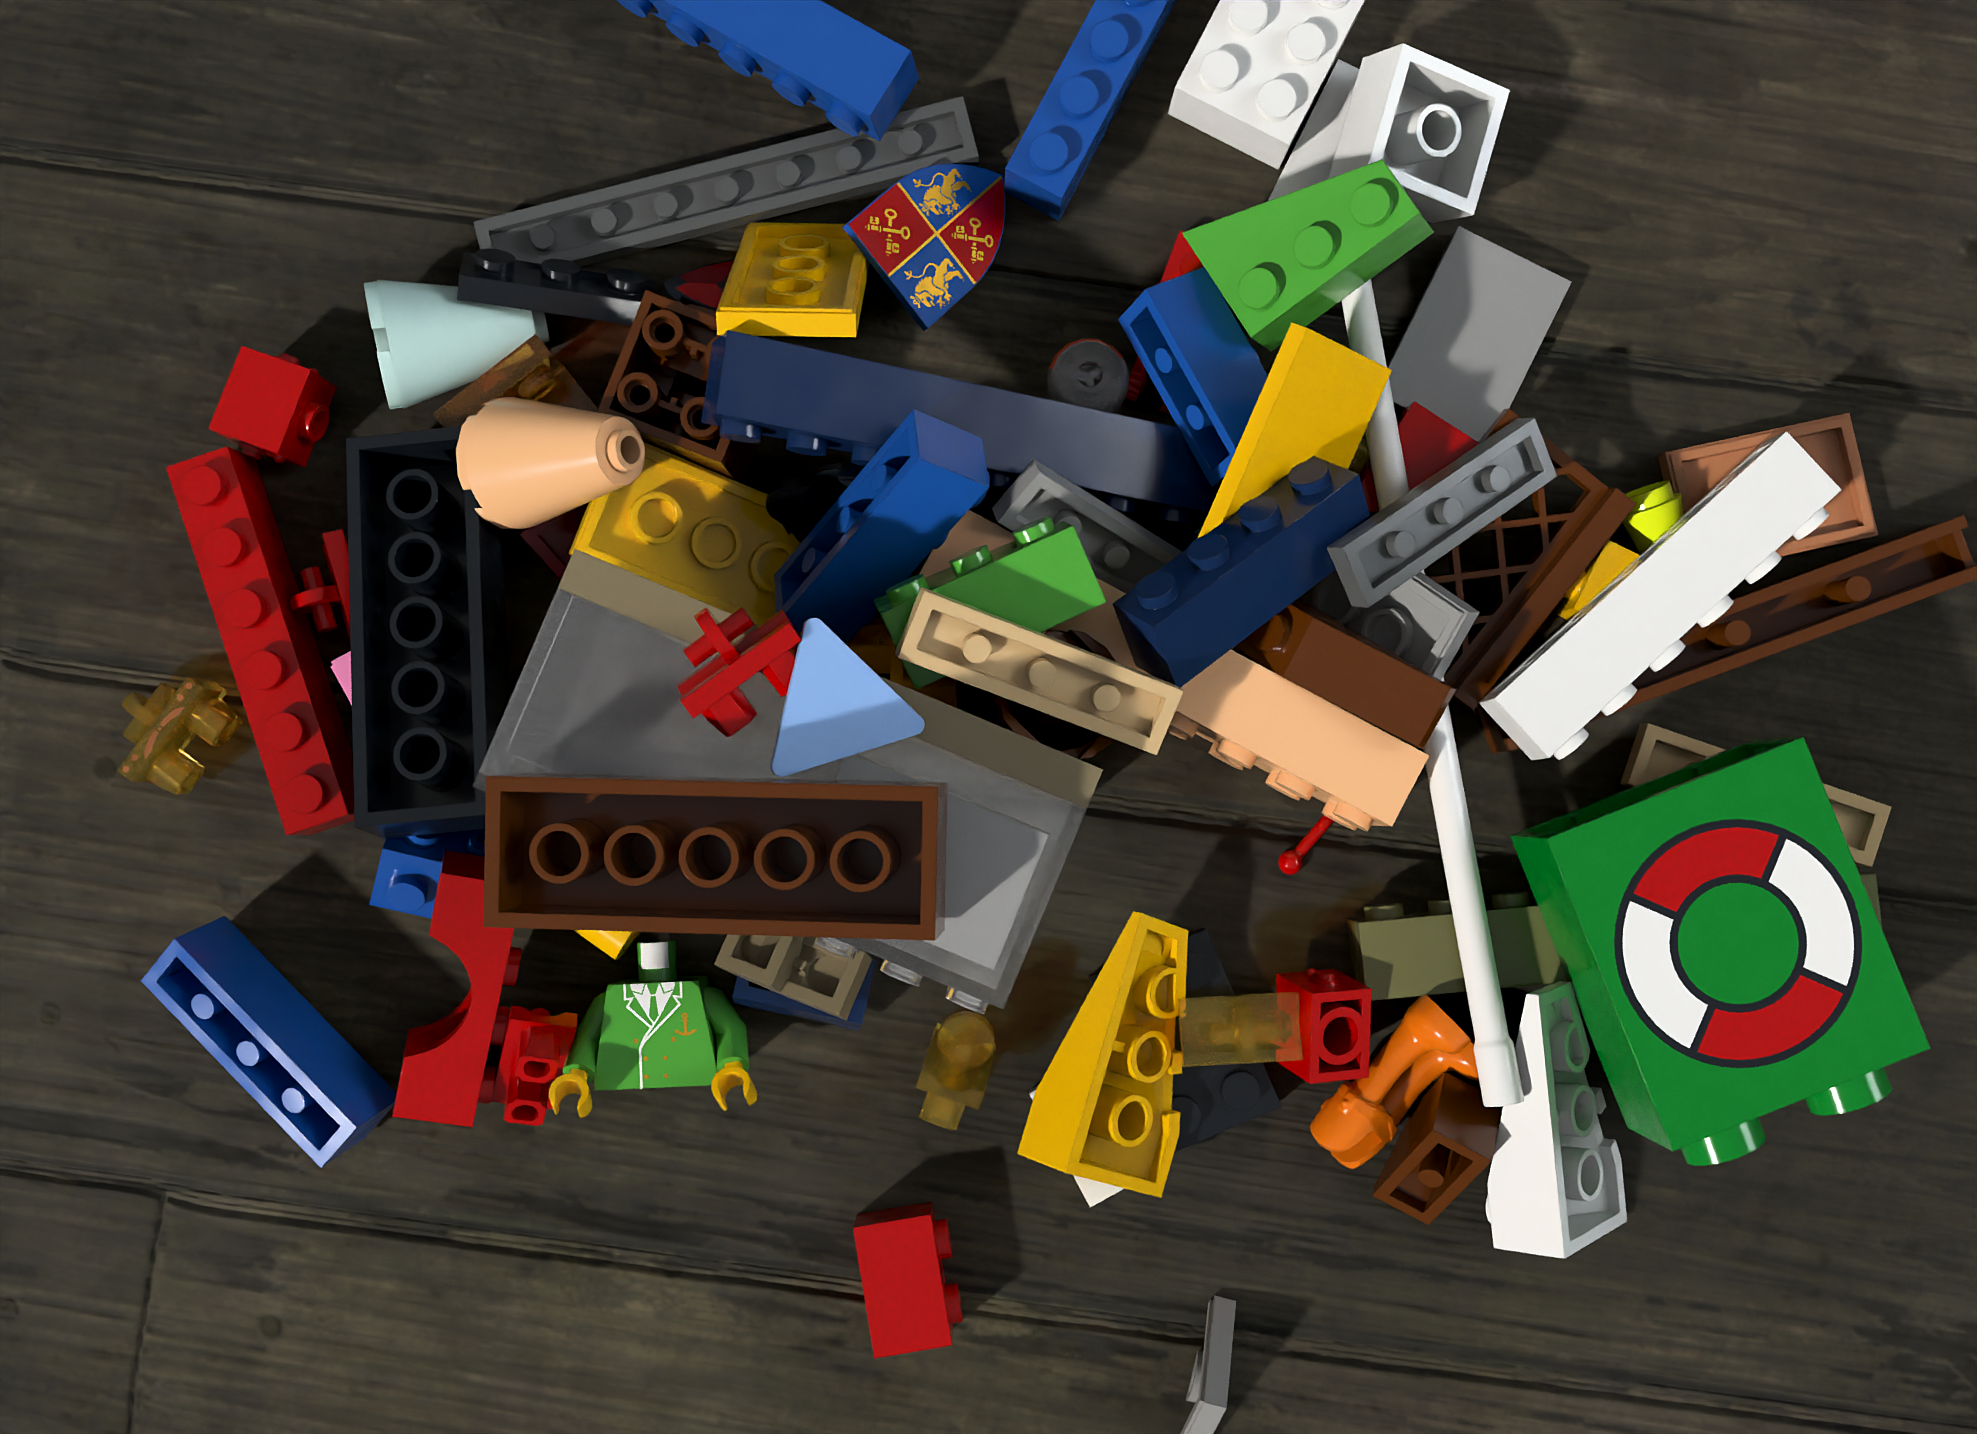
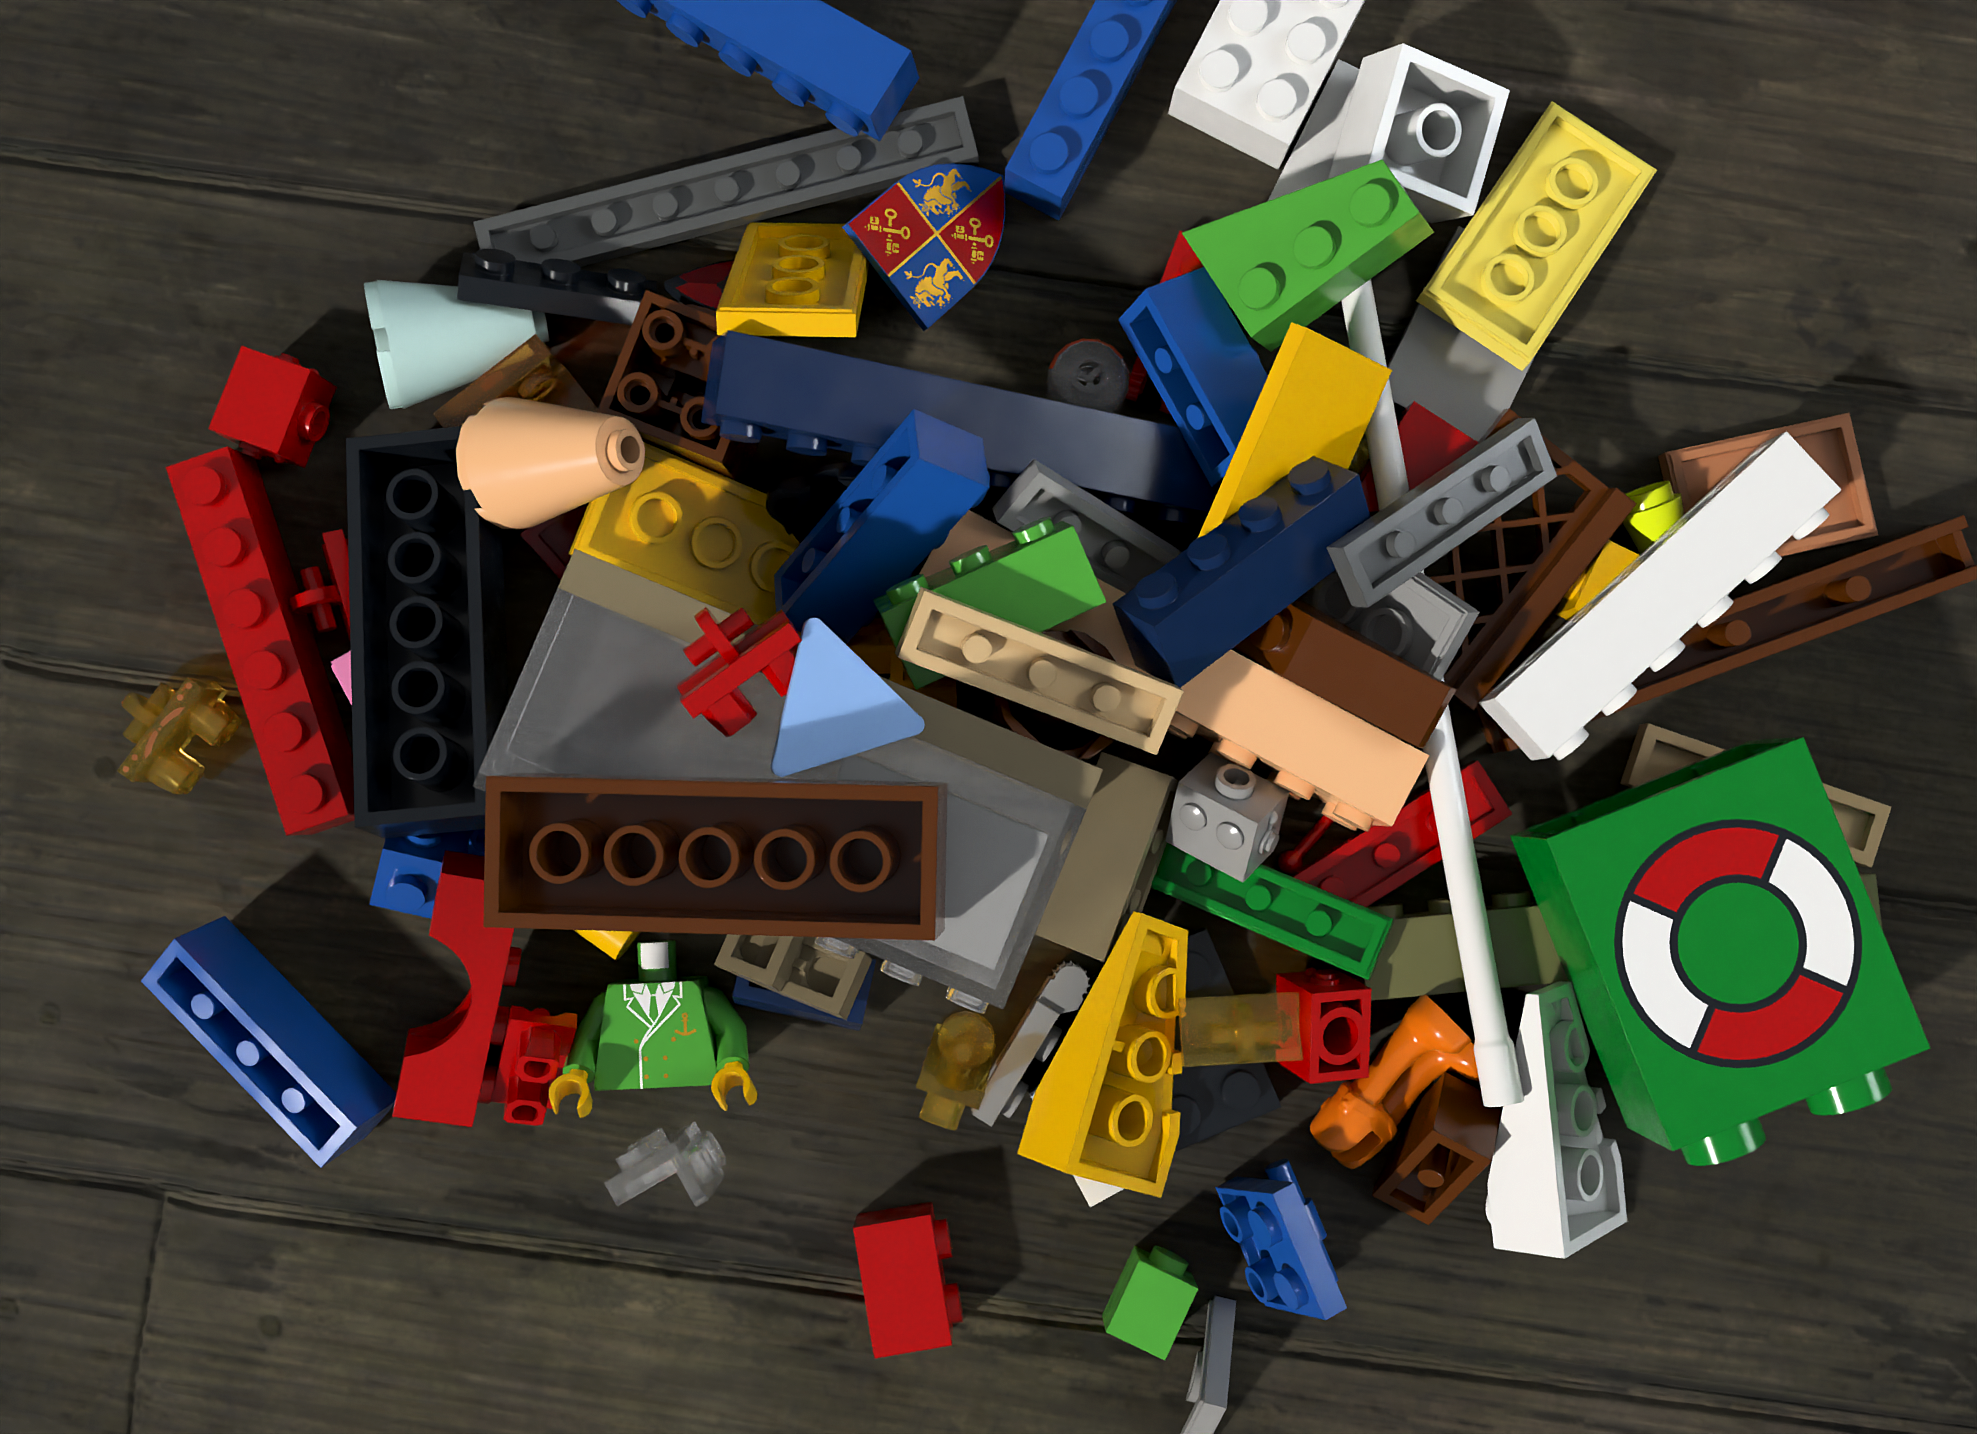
none -> clear bracket [604,1121,727,1207]
none -> light grey hinge [971,960,1090,1127]
none -> dark tan brick [1034,752,1179,962]
none -> bright green brick [1102,1246,1199,1360]
none -> green tile [1151,843,1395,981]
none -> light grey head [1165,752,1290,882]
none -> blue plate [1215,1159,1347,1320]
none -> red plate [1291,760,1512,951]
none -> light yellow tile [1416,101,1657,371]

